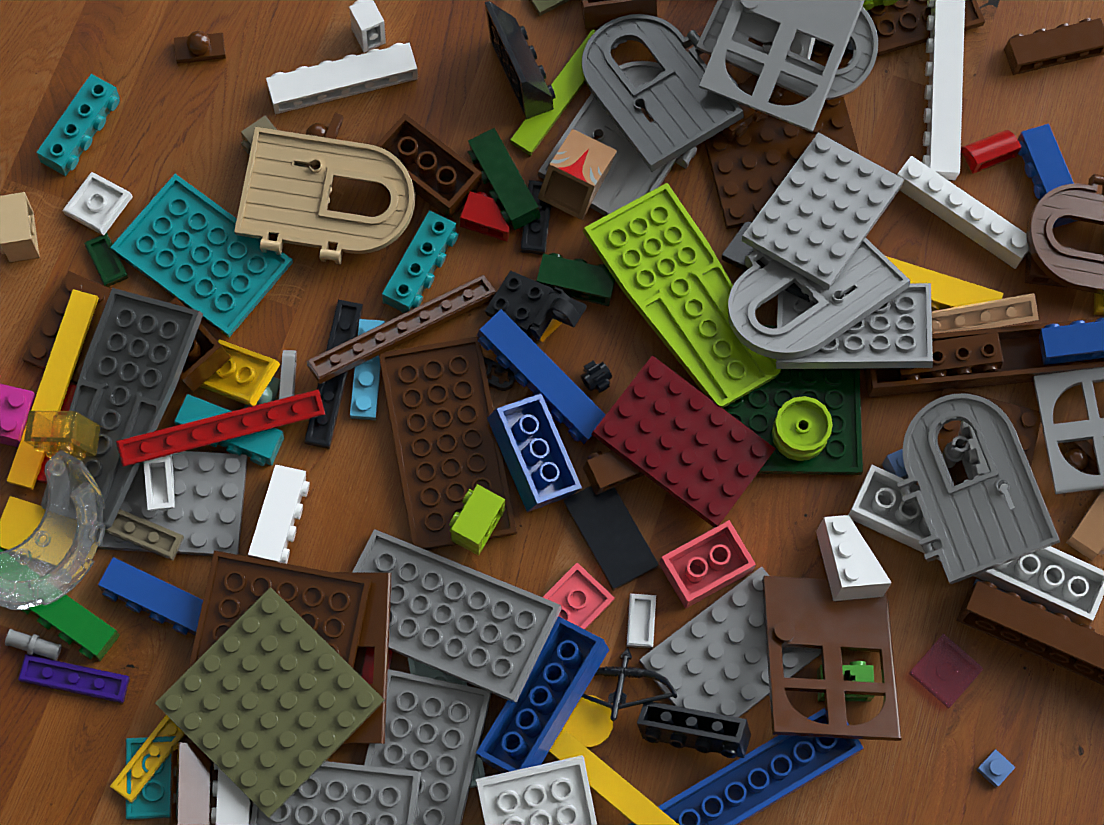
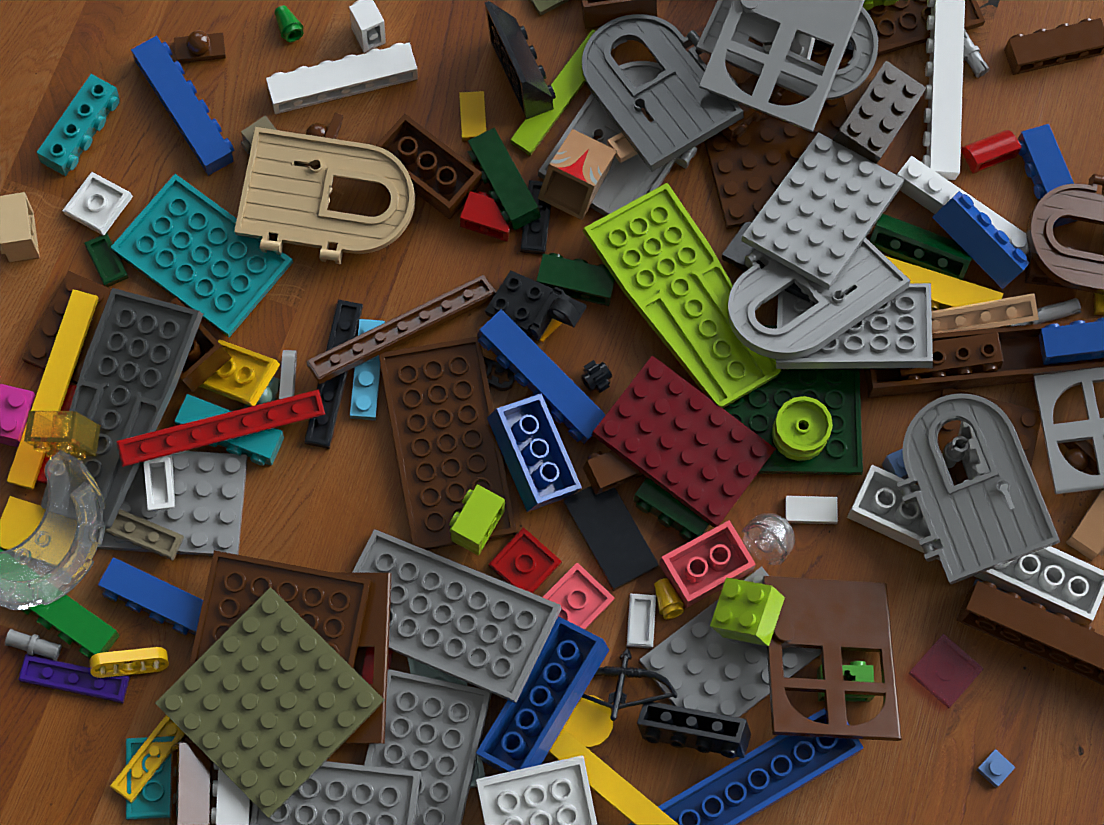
white brick [248,465,310,564] -> none
teal brick [382,210,458,313] -> none
white wedge [816,515,892,601] -> none
none -> yellow beam [89,647,169,678]
none -> blue brick [131,36,235,176]
none -> green cone [274,5,304,42]
none -> yellow tile [459,91,486,141]
none -> red tile [488,527,562,593]
none -> light nougat plate [607,132,638,163]
none -> dark green brick [633,477,710,542]
none -> yellow cone [654,578,684,619]
none -> lime brick [710,577,785,646]
none -> clear cylinder [742,513,795,565]
none -> white tile [785,496,838,524]
none -> brick [832,61,926,164]
none -> dark green brick [870,214,972,280]
none -> blue brick [932,191,1030,289]
none -> light grey pin [963,29,990,78]
none -> light grey pin [1006,298,1081,327]

